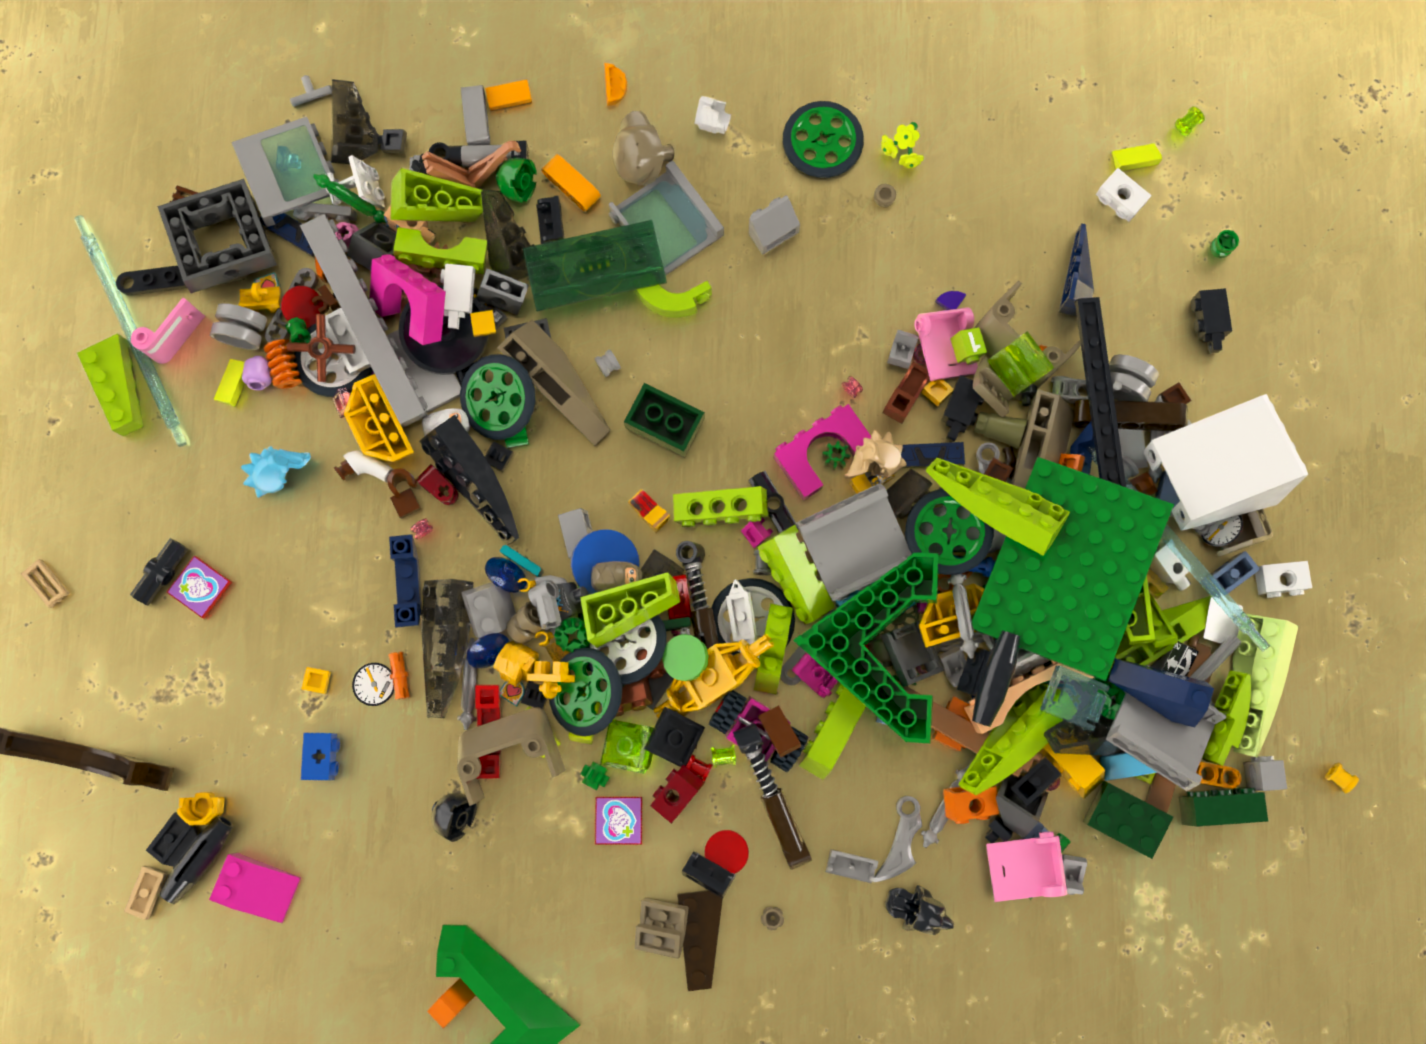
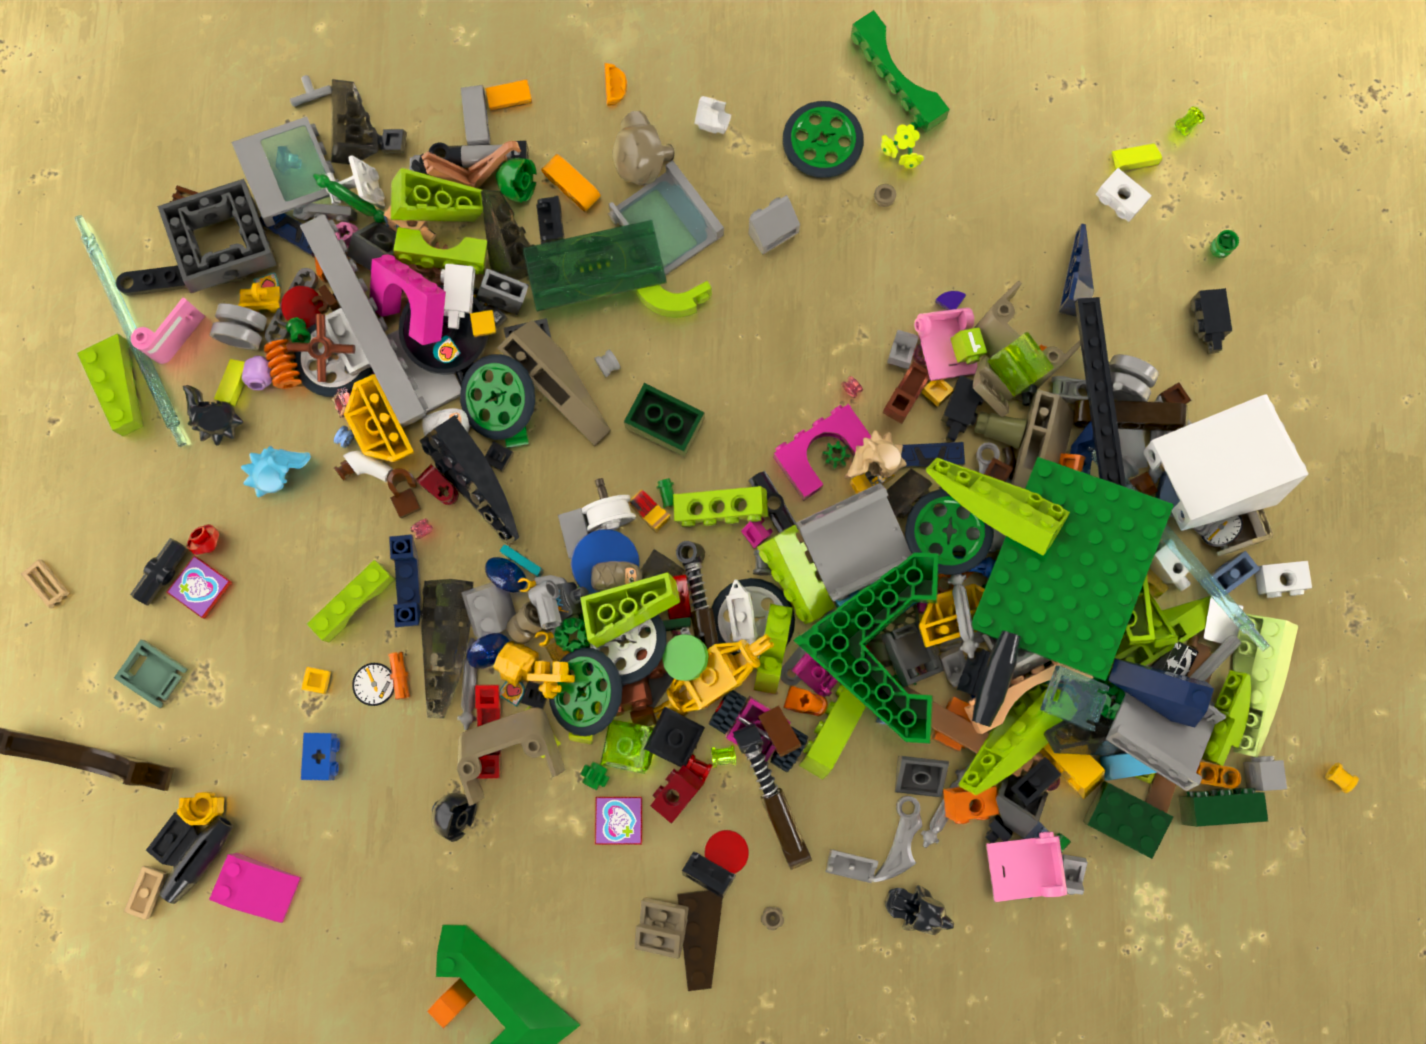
none -> sand green container [114,640,188,708]
none -> black head [183,385,243,446]
none -> red plate [186,524,219,555]
none -> lime arch [307,560,395,642]
none -> light blue bush [334,425,354,448]
none -> tile [433,335,461,363]
none -> white wheel [582,478,636,533]
none -> reddish brown tile [630,706,657,730]
none -> green pin [656,478,674,508]
none -> orange piece [783,685,828,716]
none -> green arch [851,10,950,132]
none -> dark grey slope [895,756,949,797]

